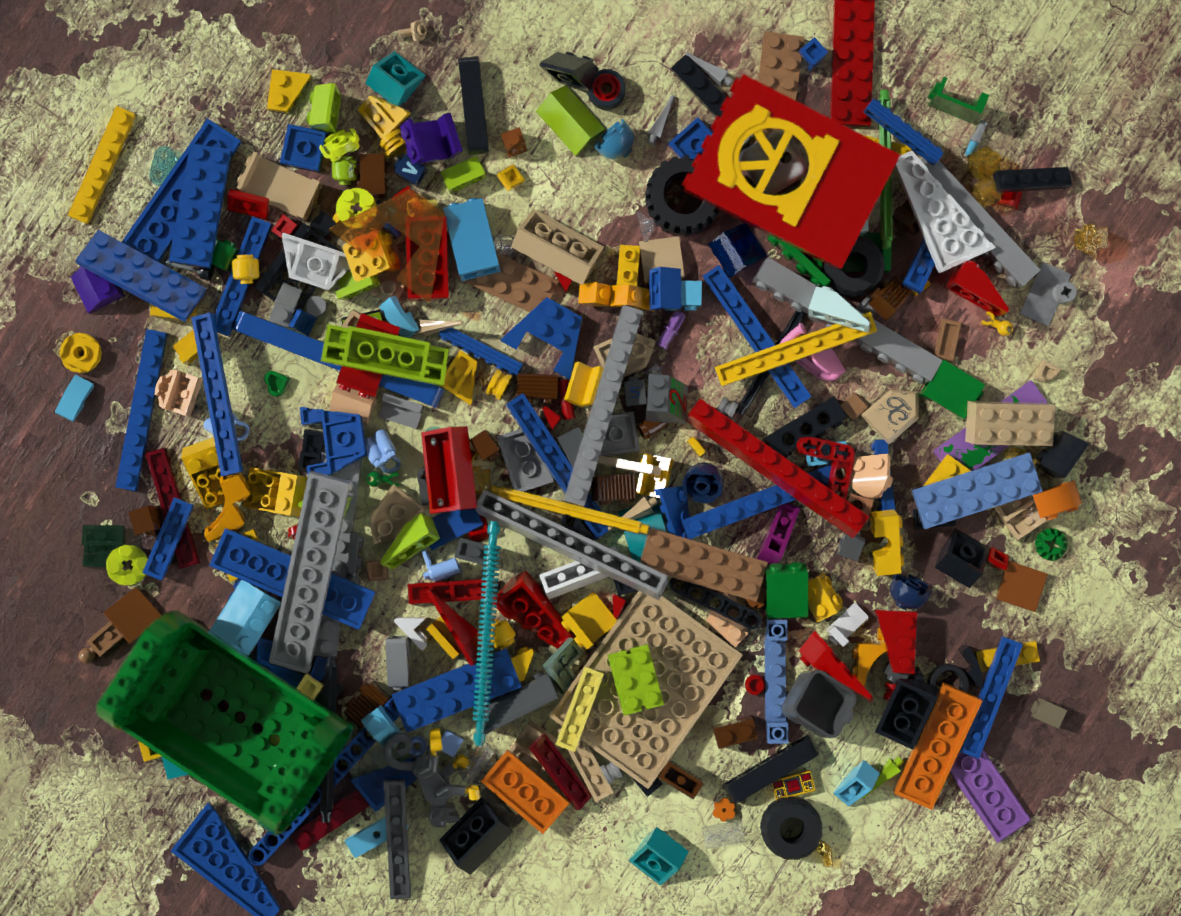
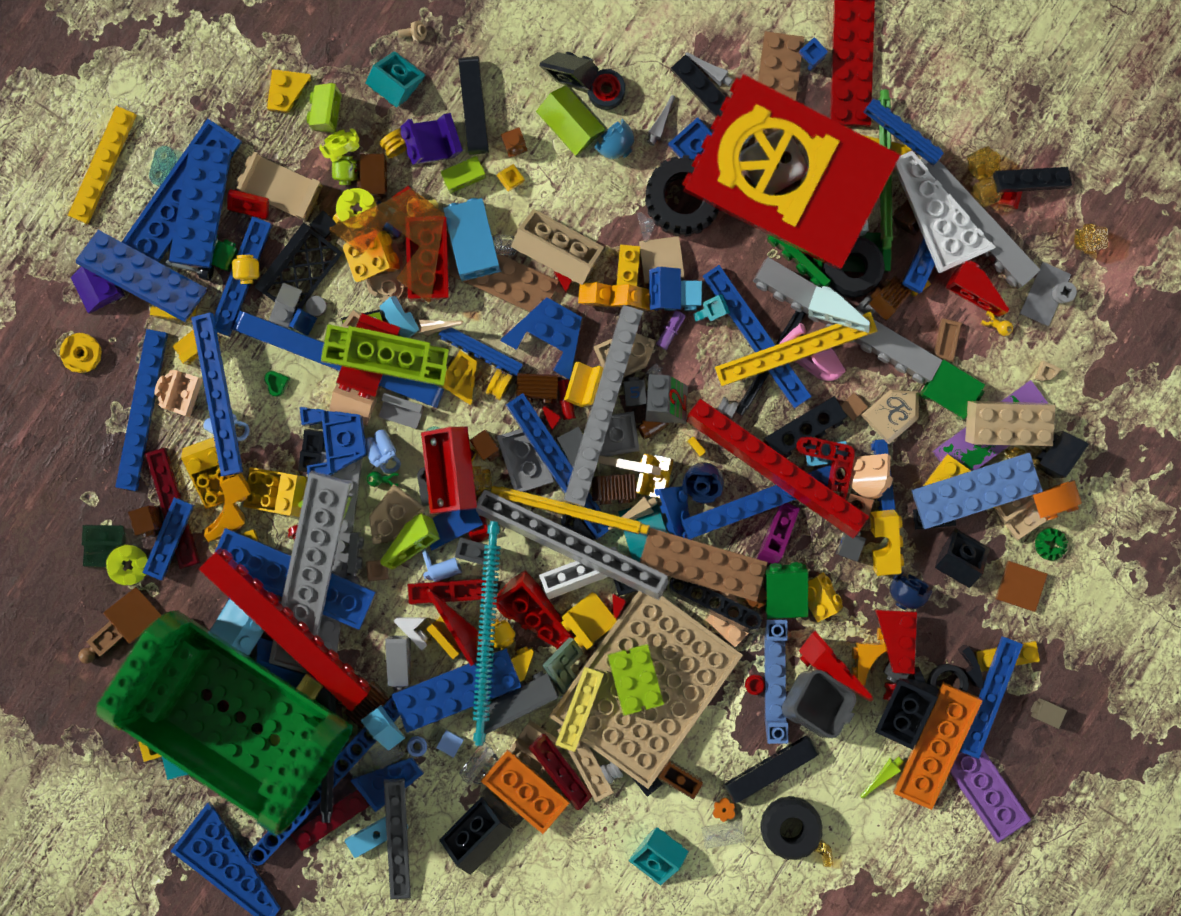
medium azure slope [55,375,94,422] -> none
red plate [271,214,300,238] -> none
blue tile [280,124,328,172] -> none
white wing [282,233,350,290] -> none
lime panel [335,271,381,300] -> none
yellow wing [357,95,411,139] -> none
dark grey animal [384,728,480,828] -> none
dark blue brick [394,154,428,188] -> none
clear blue slope [708,222,767,278] -> none
reddish brown brick [712,715,758,749] -> none
tile [771,770,816,800] -> none
white bracket [826,603,868,647] -> none
medium azure slope [833,760,880,807] -> none
green panel [927,77,989,124] -> none
light grey piece [965,120,988,158] -> none
red slope [988,547,1010,570] -> none
none -> red brick [199,548,371,711]
none -> teal plate [693,294,730,322]

